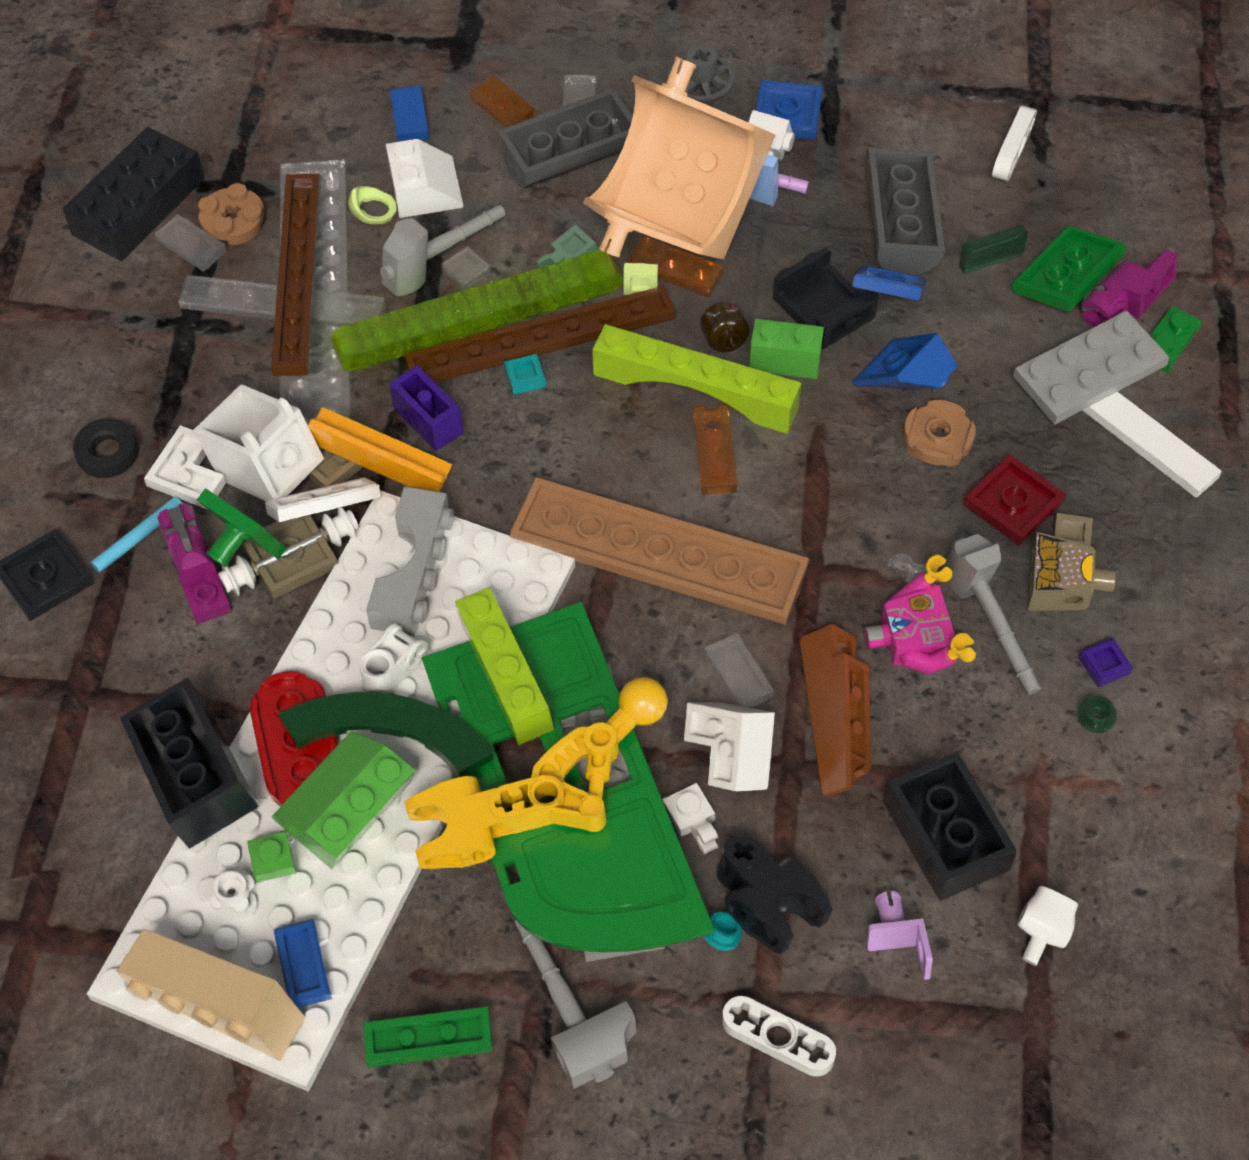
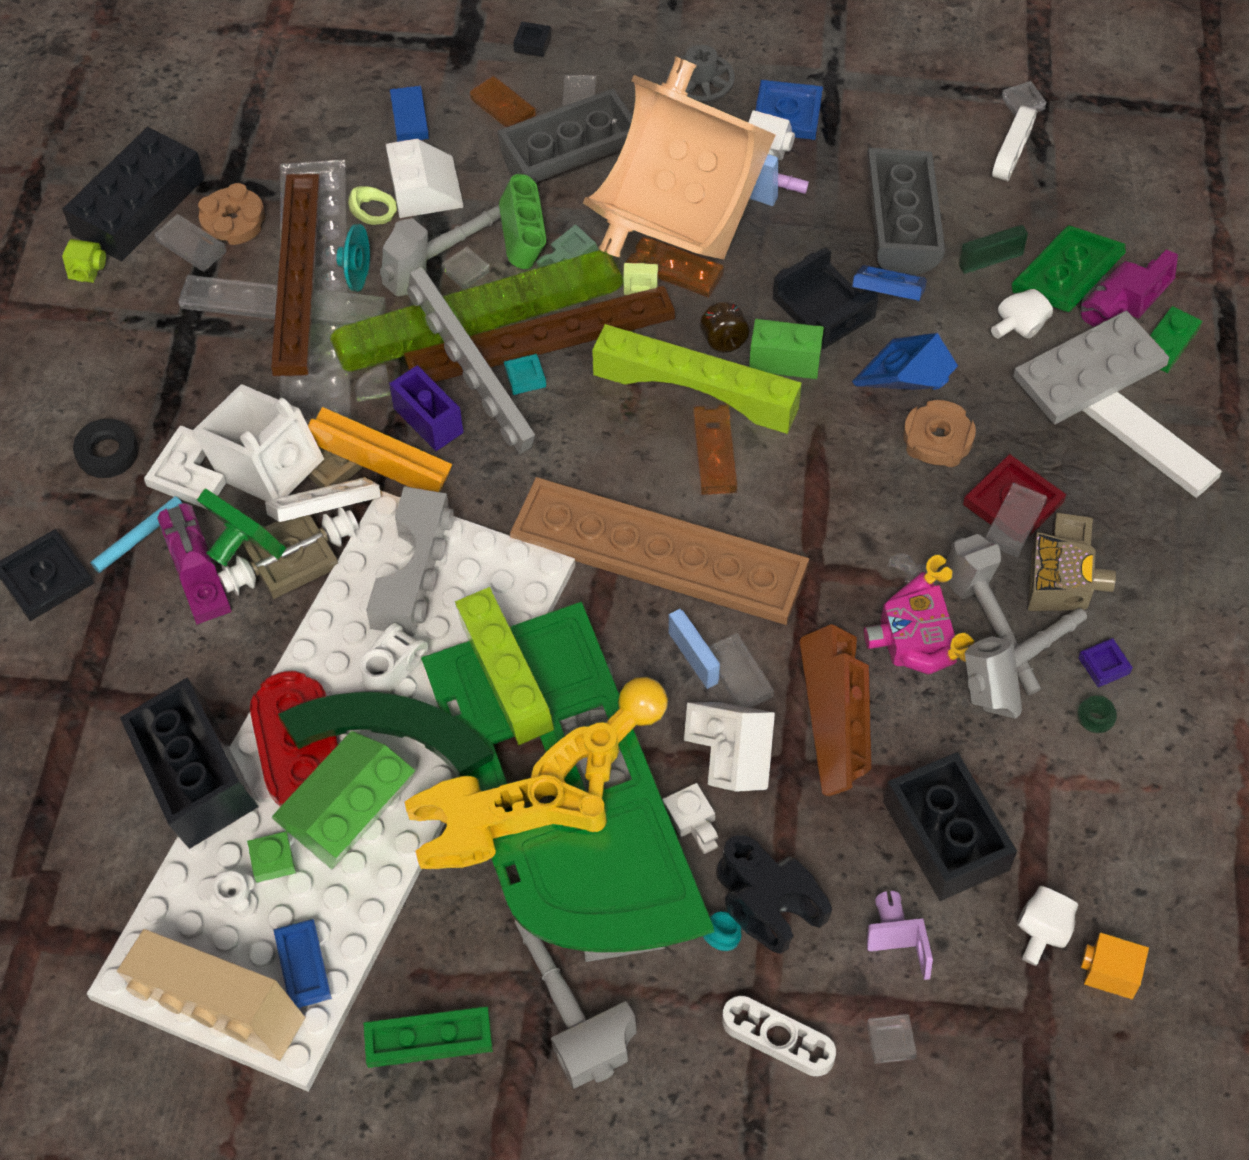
none -> lime plate [62,239,106,283]
none -> teal dish [336,224,370,292]
none -> clear tile [355,365,391,401]
none -> light grey plate [407,266,535,454]
none -> bright green beam [499,174,546,269]
none -> black plate [513,21,551,57]
none -> light blue tile [669,609,720,689]
none -> clear tile [867,1014,917,1064]
none -> light grey piece [965,608,1087,719]
none -> clear tile [985,483,1047,558]
none -> white piece [991,289,1053,339]
none -> clear tile [1002,81,1046,117]
none -> light orange brick [1080,933,1149,999]

